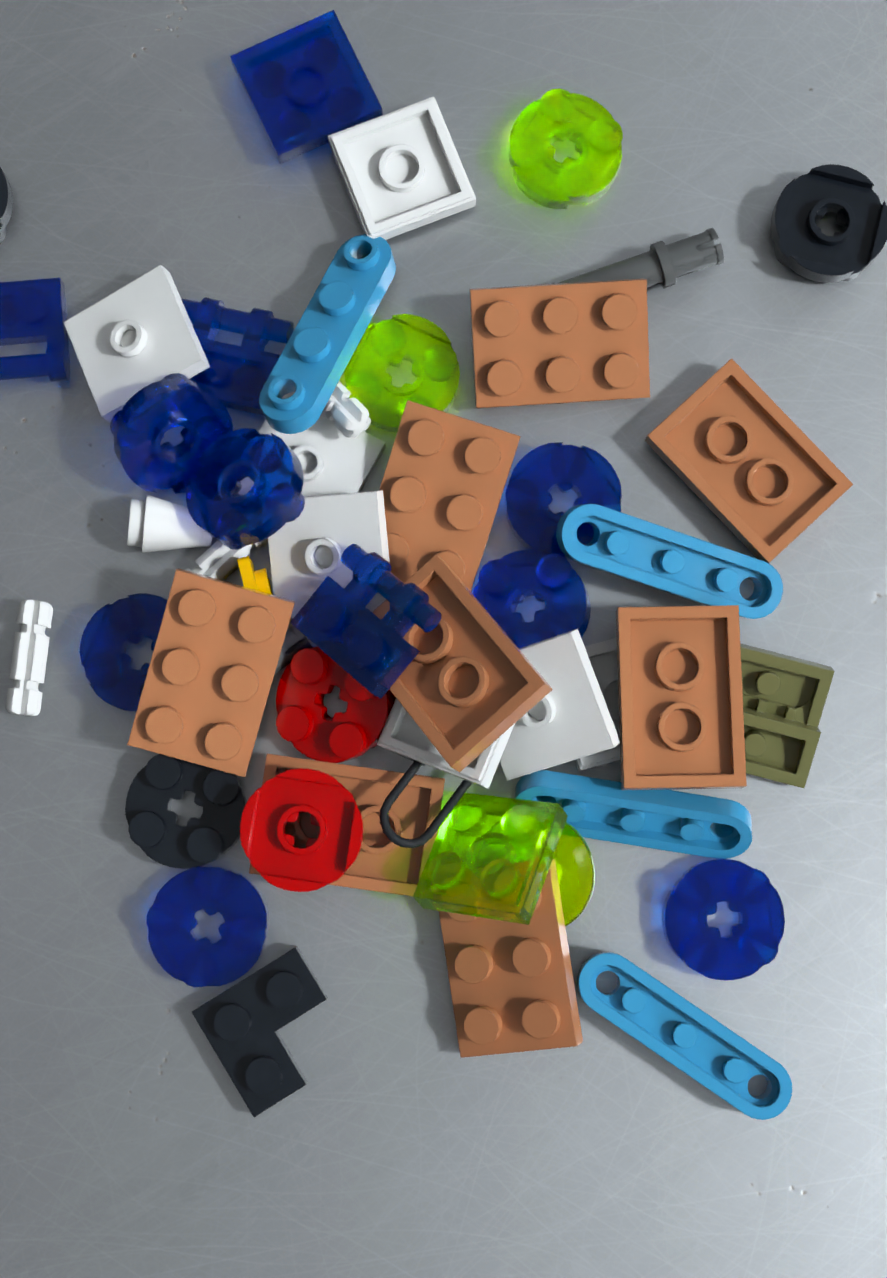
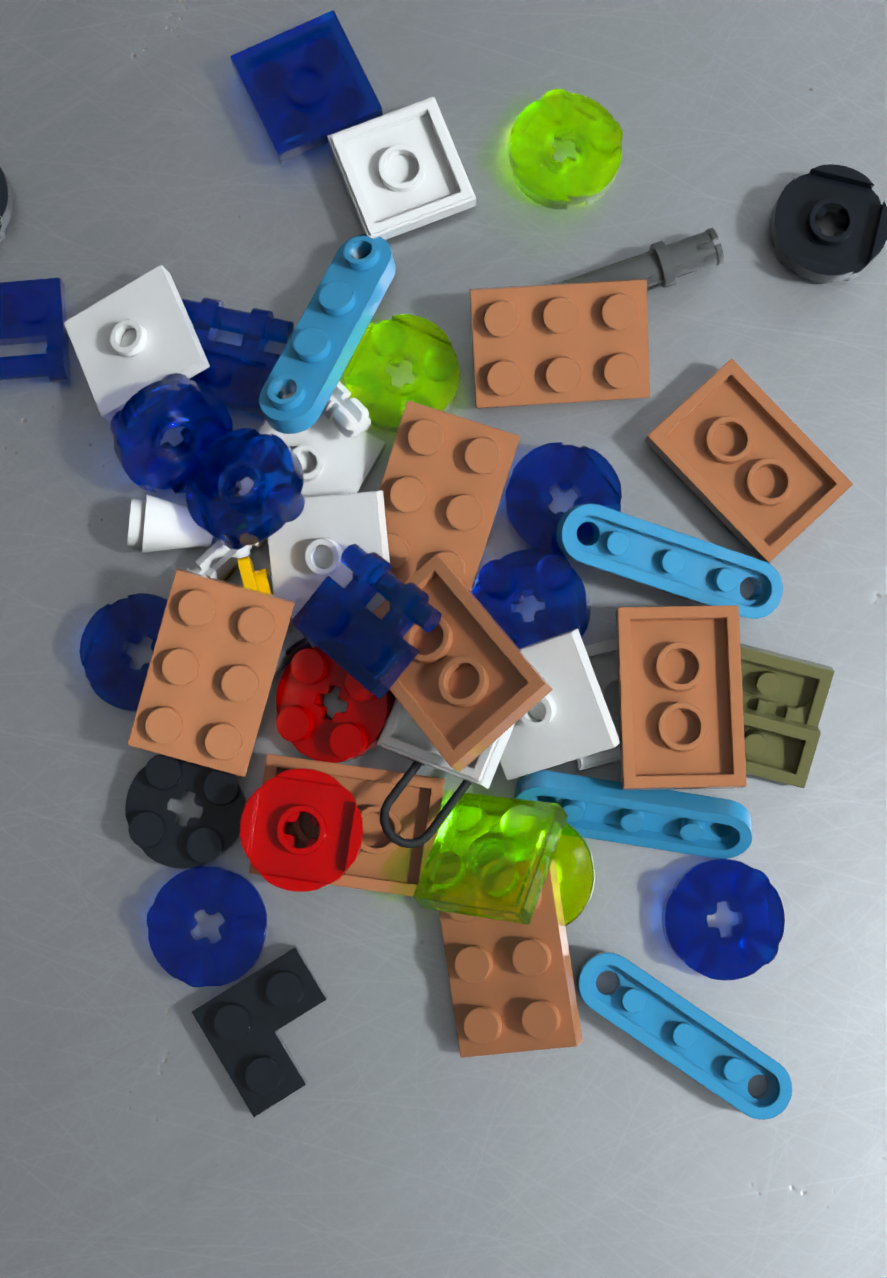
white axle [5,600,53,716] -> none

